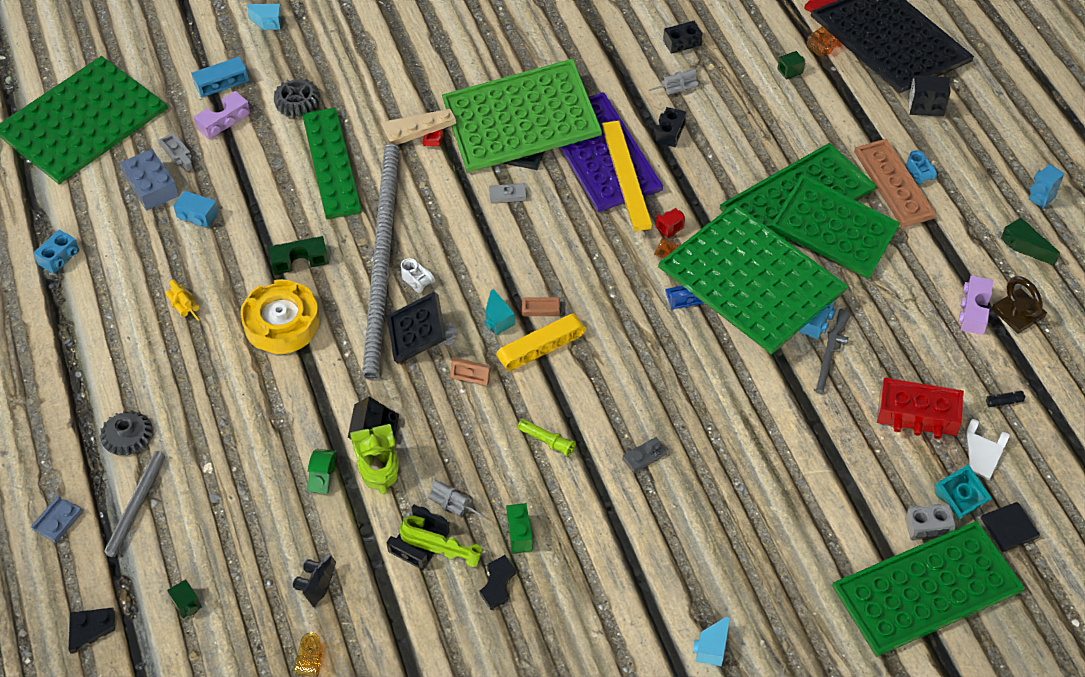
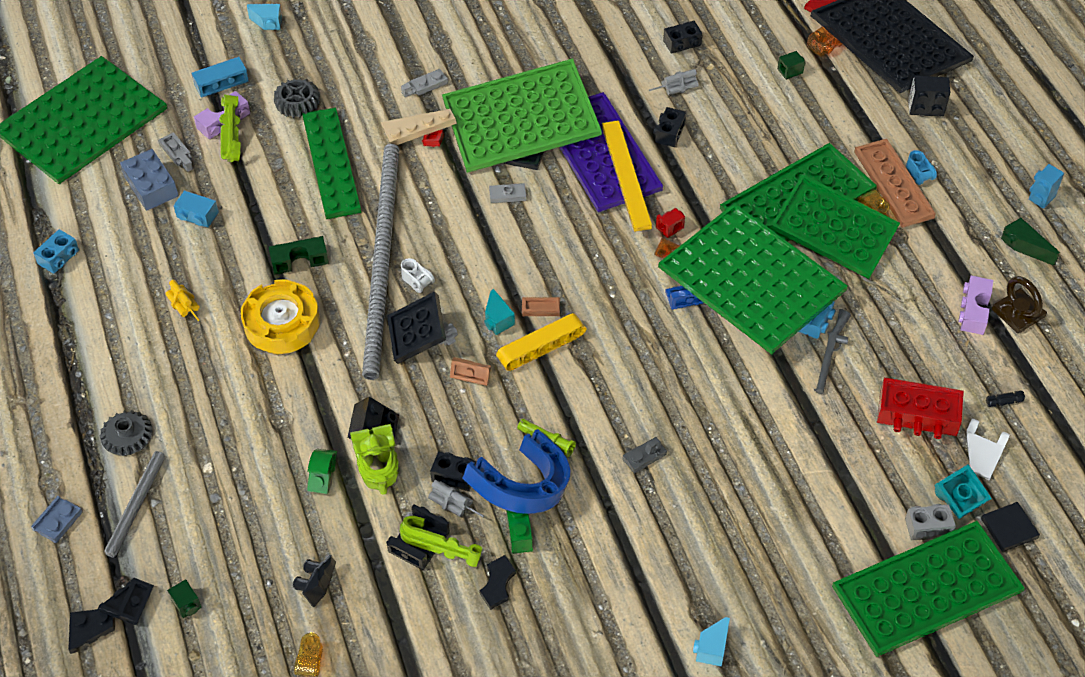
none -> black wing [97,578,154,625]
none -> lime piece [219,94,240,162]
none -> light grey hinge [401,69,448,97]
none -> black brick [430,451,477,492]
none -> blue piece [462,429,570,514]
none -> clear yellow piece [858,190,890,216]

